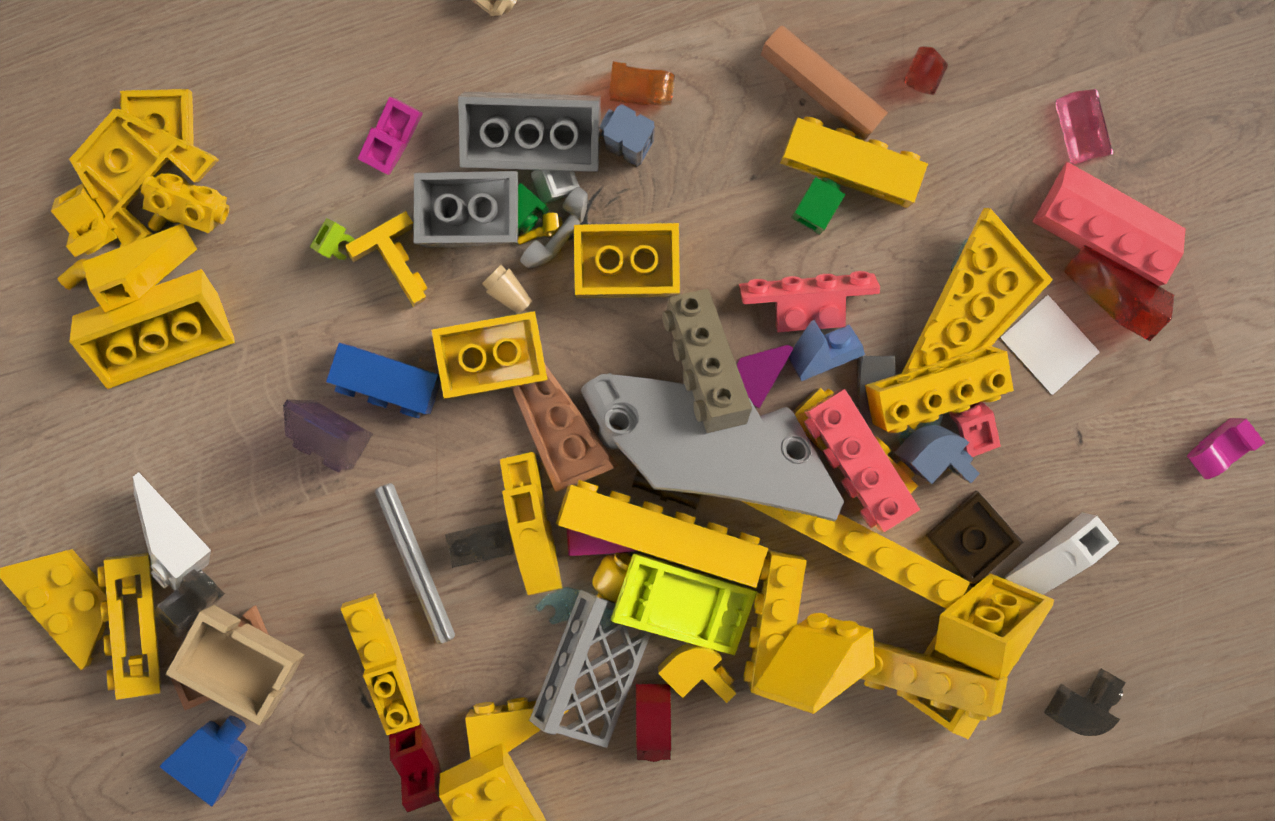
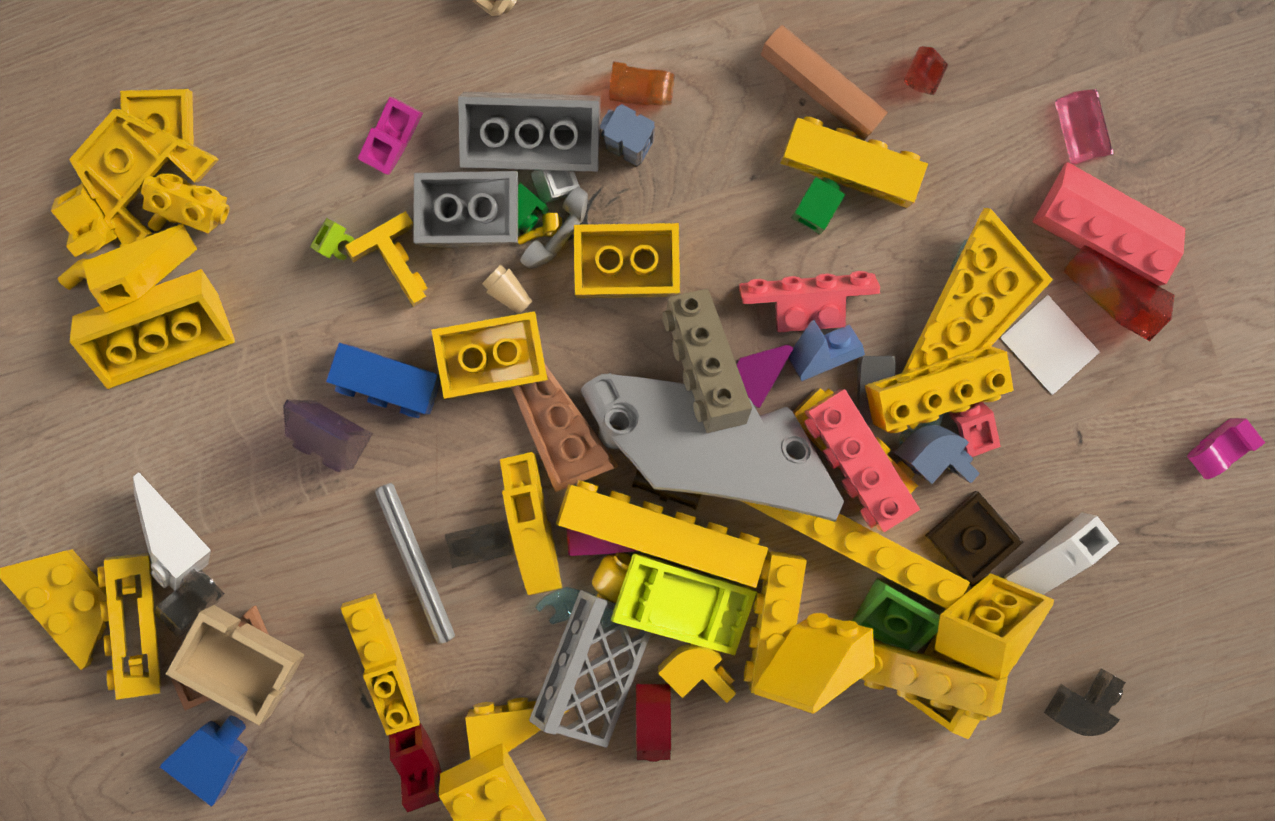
none -> bright green slope [852,578,940,652]

